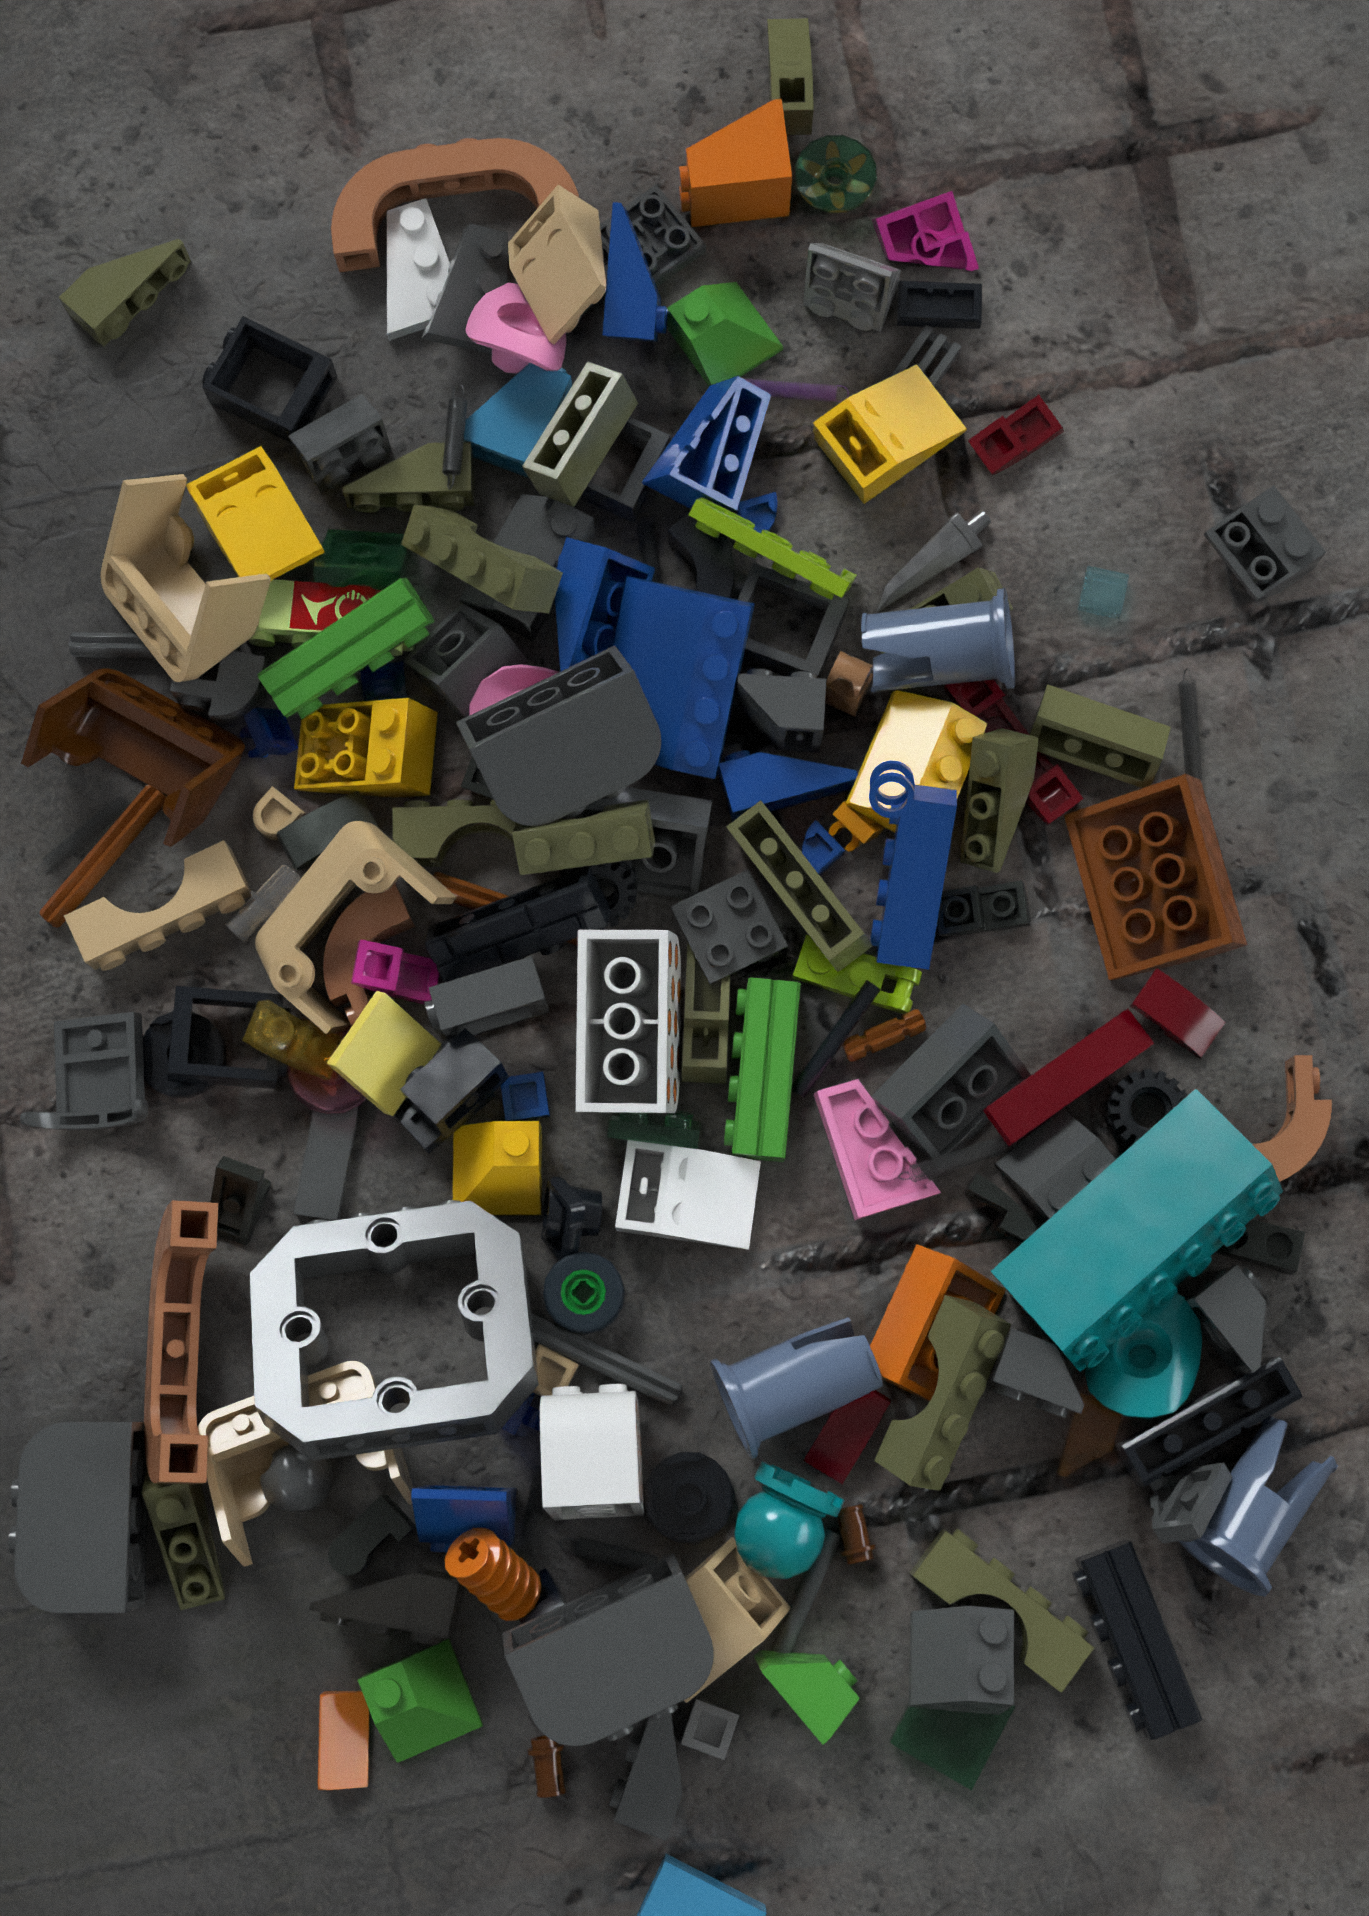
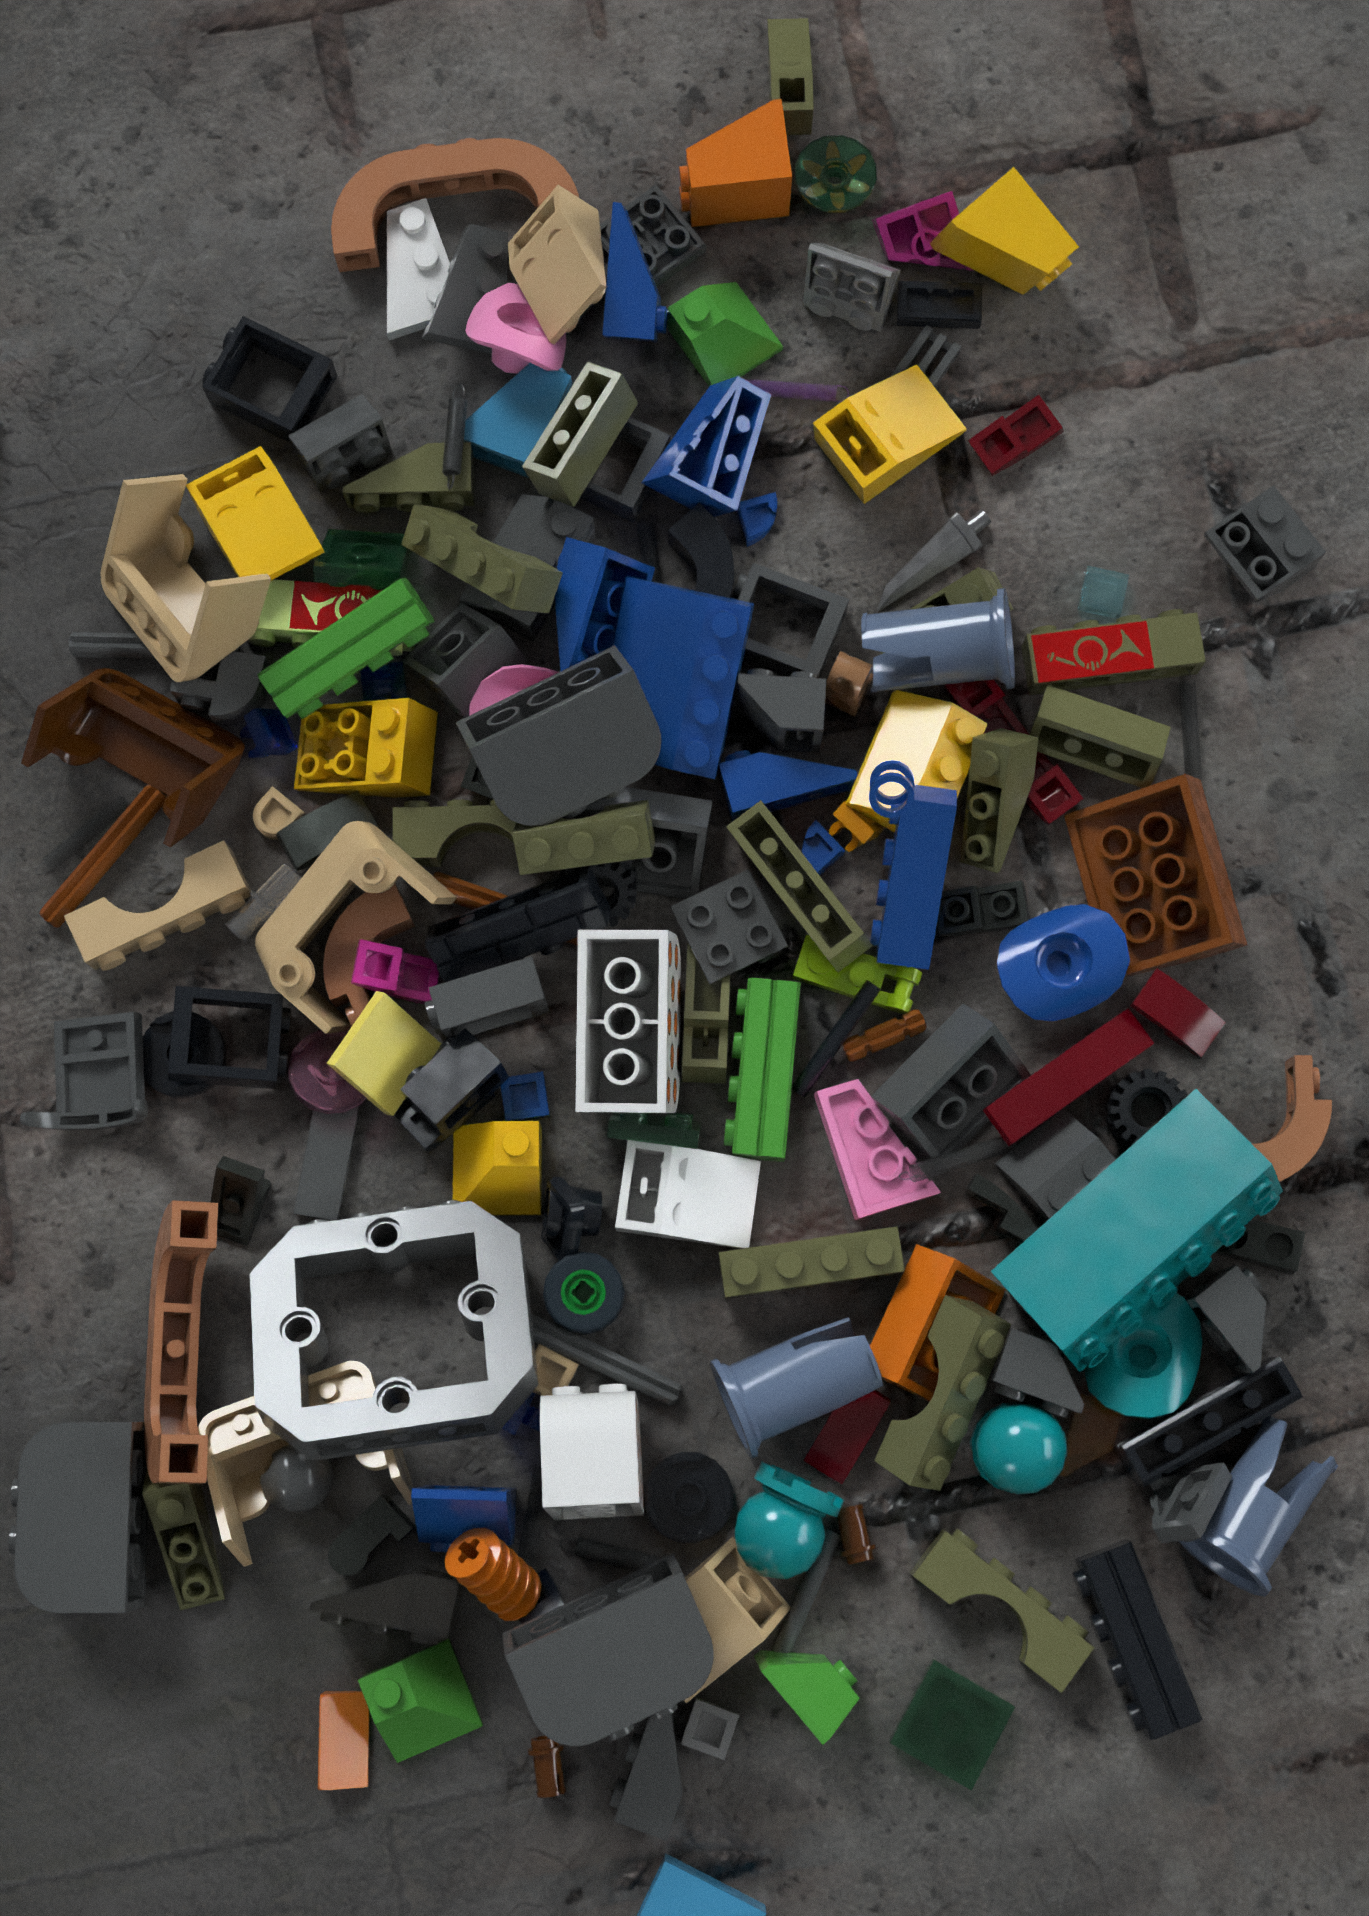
olive slope [59,239,191,347] -> none
clear yellow slope [242,1000,343,1080] -> none
lime wing [689,497,857,600] -> none
dark grey slope [909,1606,1014,1715] -> none
none -> olive brick [718,1226,905,1300]
none -> yellow slope [930,167,1079,295]
none -> teal tile [970,1401,1067,1494]
none -> blue hat [997,904,1130,1021]
none -> brick [1021,609,1206,696]

